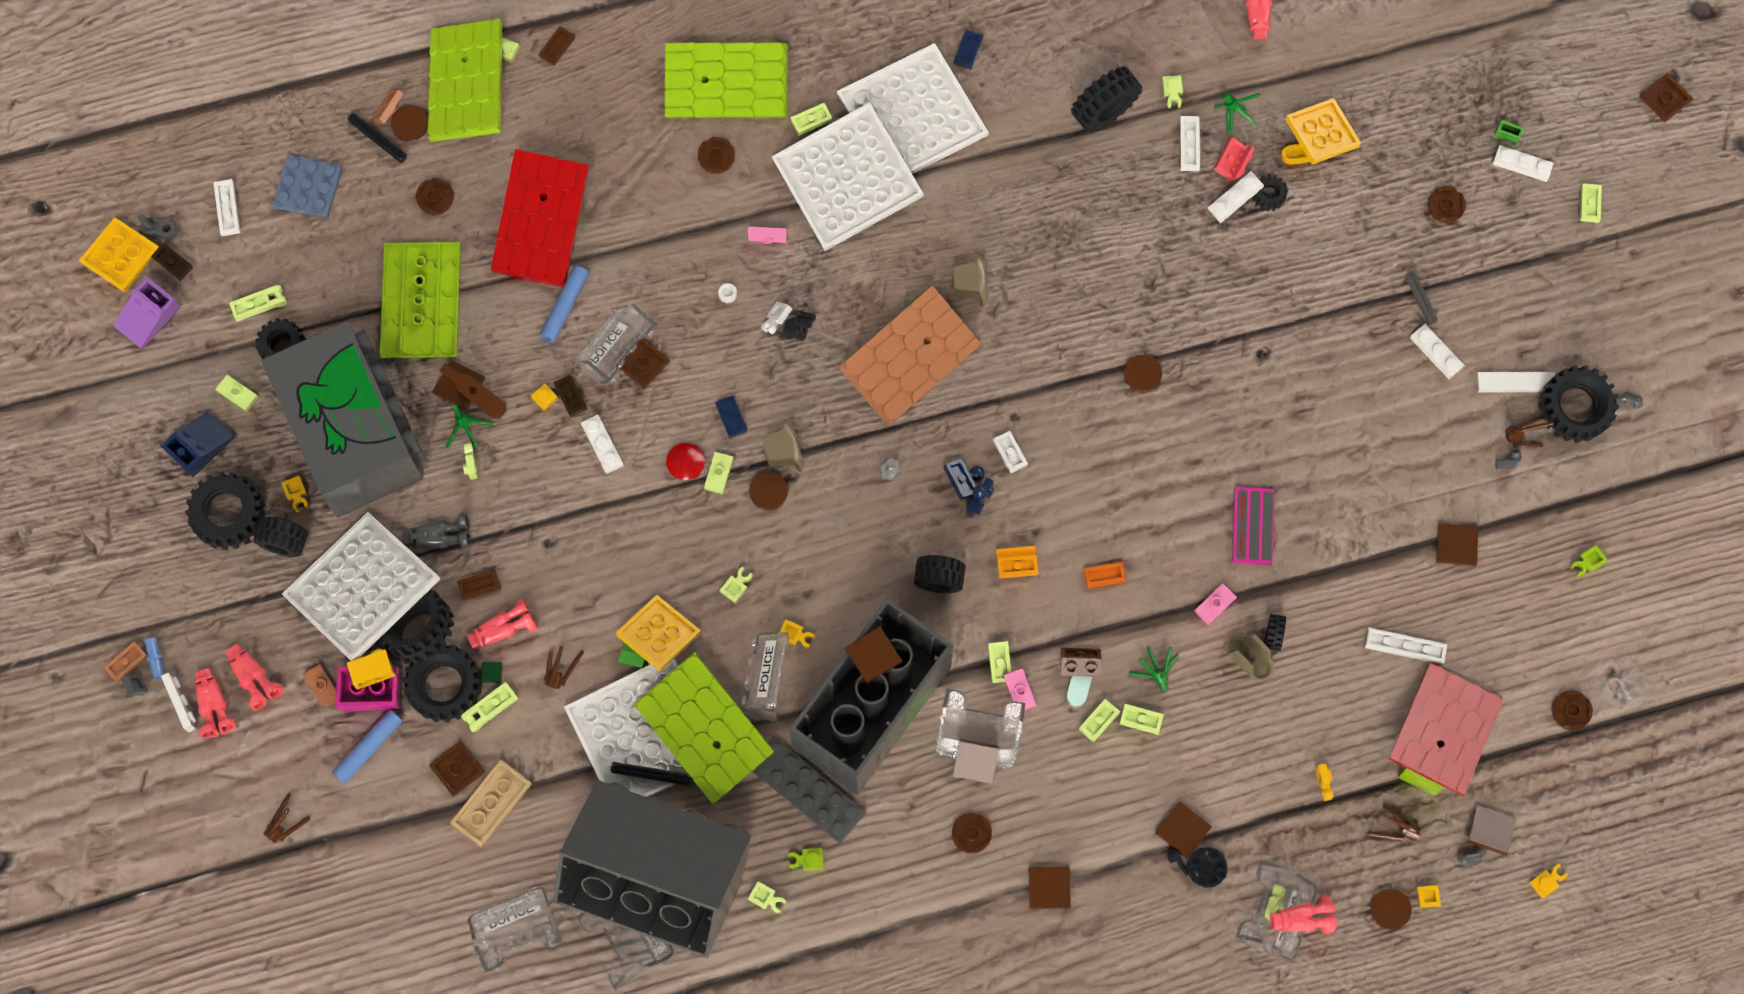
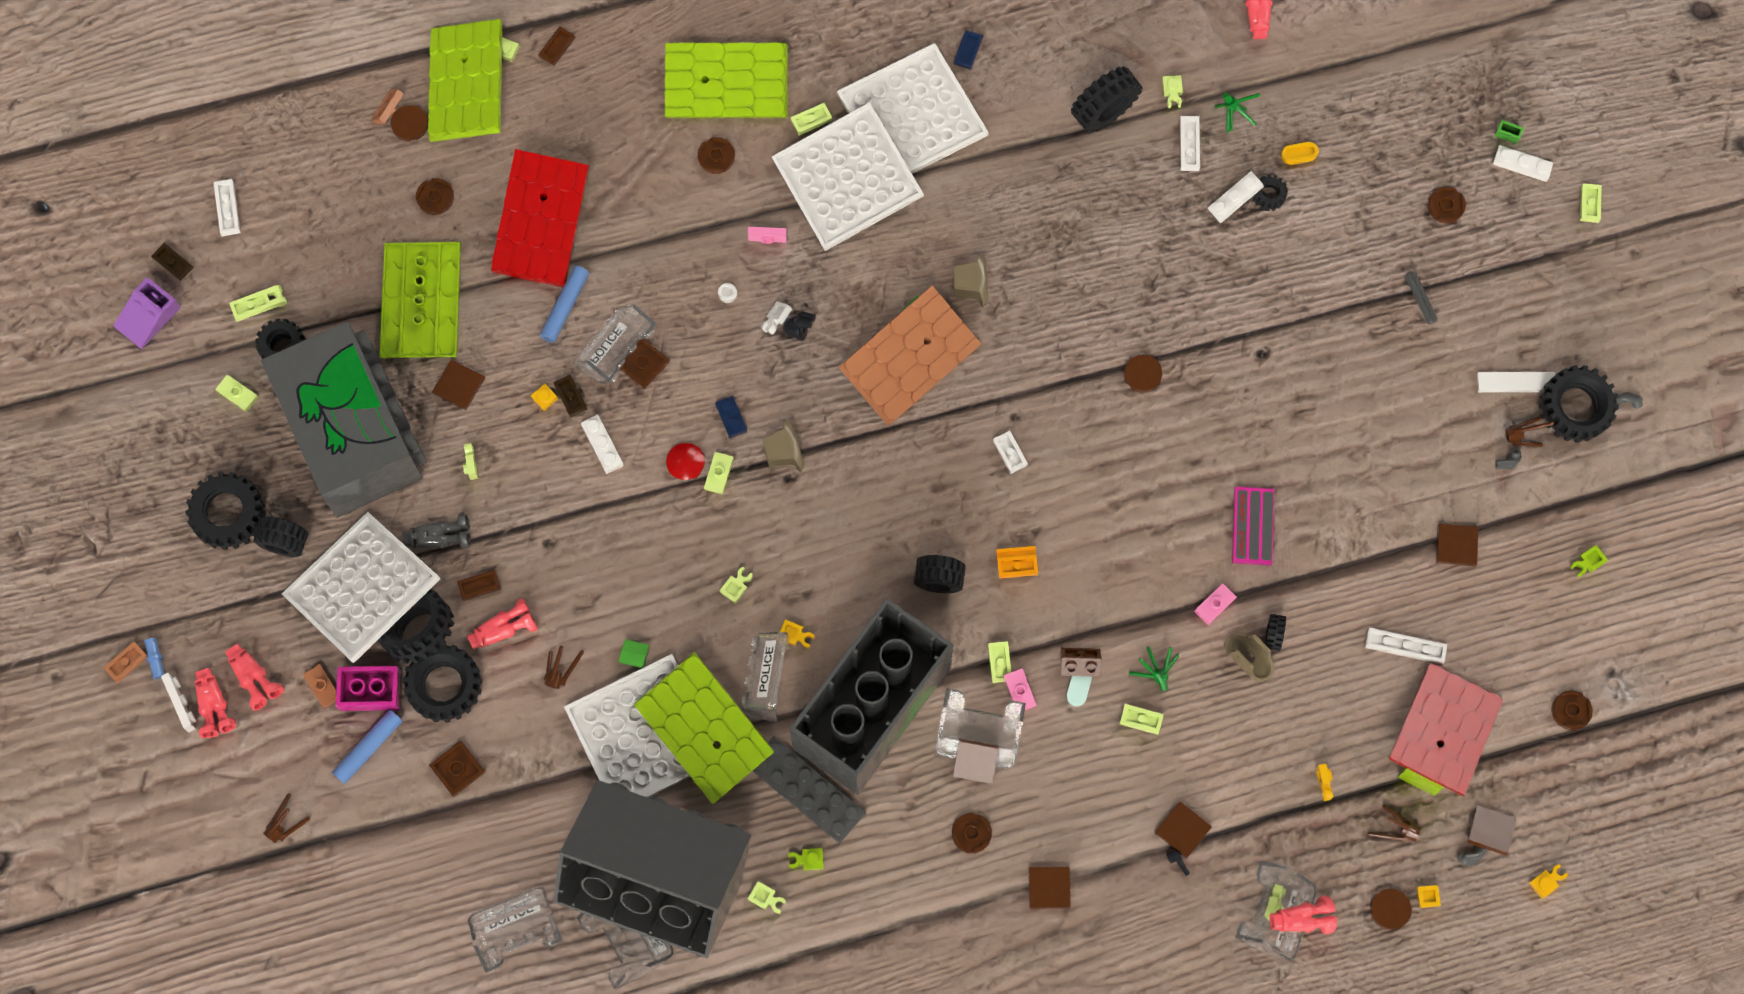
yellow plate [79,217,159,293] -> none
dark grey tile [121,674,148,698] -> none
dark grey piece [138,215,178,240] -> none
dark blue slope [161,411,235,478] -> none
sand blue plate [272,155,343,219] -> none
yellow plate [281,476,309,513] -> none
yellow brick [347,649,396,690] -> none
black axle [348,113,407,163] -> none
reddish brown piece [439,363,507,419] -> none
green plant [446,404,493,449] -> none
tan tile [450,759,532,848] -> none
yellowish green plate [461,682,518,733] -> none
dark green tile [481,662,503,683] -> none
black axle [610,762,690,785] -> none
yellow plate [616,595,701,672] -> none
reddish brown tile [749,472,788,511] -> none
reddish brown tile [845,627,902,683] -> none
light grey plant [879,458,900,481] -> none
dark blue plate [943,458,985,500] -> none
dark blue plate [966,477,995,518] -> none
yellowish green plate [1079,699,1120,742] -> none
orange tile [1083,562,1126,589] -> none
black dish [1187,847,1228,888] -> none
coral bracket [1213,137,1255,181] -> none
yellow plate [1285,98,1361,165] -> none
white plate [1410,324,1465,379] -> none
reddish brown tile [1639,73,1693,123] -> none

